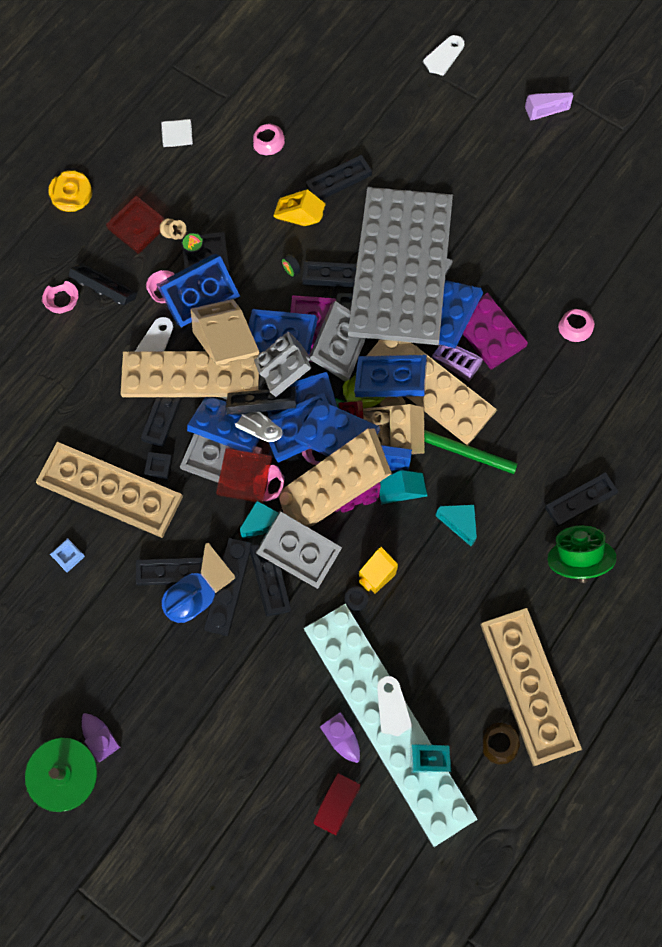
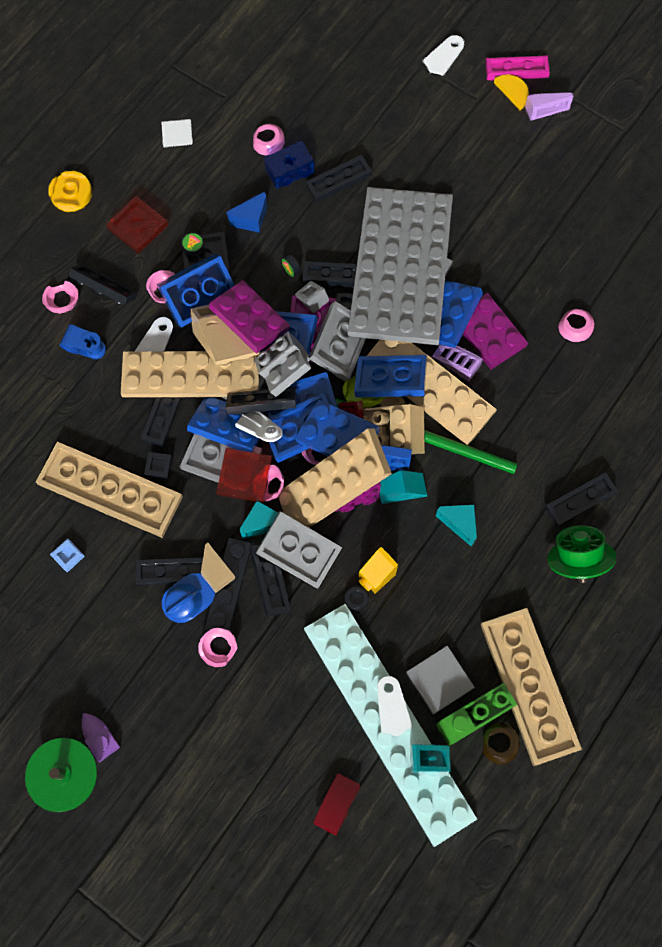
tan bush [160,218,186,239] -> none
yellow slope [273,189,325,226] -> none
medium lavender plate [320,713,360,763] -> none
none -> blue piece [59,325,106,359]
none -> bright pink piece [199,628,237,667]
none -> magenta plate [209,280,290,354]
none -> blue slope [226,192,268,233]
none -> clear blue brick [264,141,314,189]
none -> light grey slope [295,281,329,313]
none -> light grey tile [406,646,475,715]
none -> bright green slope [436,683,517,746]
none -> dark pink tile [485,56,550,80]
none -> yellow tile [494,75,529,111]

